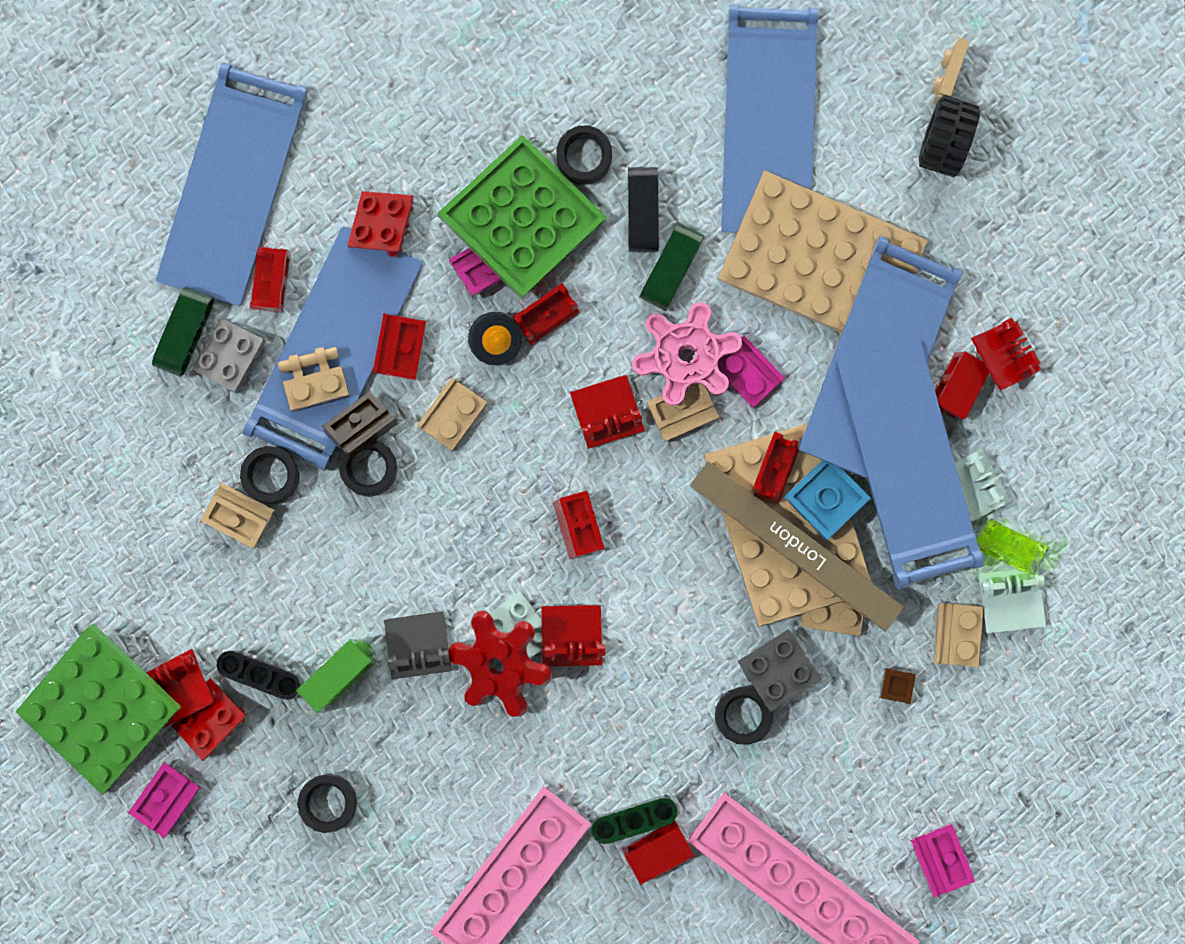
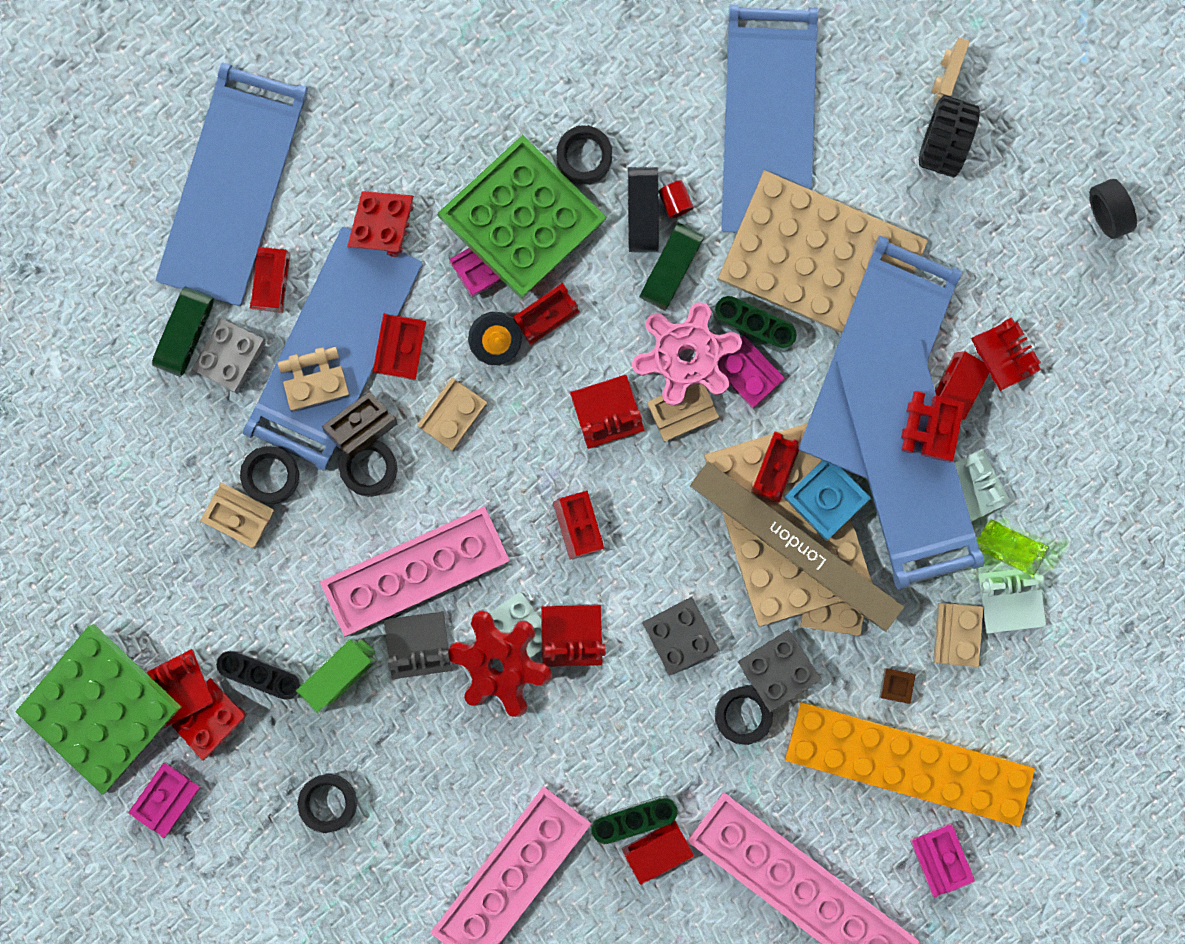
none -> bright pink plate [320,506,510,637]
none -> dark grey hinge [642,597,720,676]
none -> red beam [658,180,694,219]
none -> dark green beam [713,296,797,352]
none -> light orange plate [784,702,1035,827]
none -> red plate [901,391,965,463]
none -> black tyre [1089,179,1137,239]

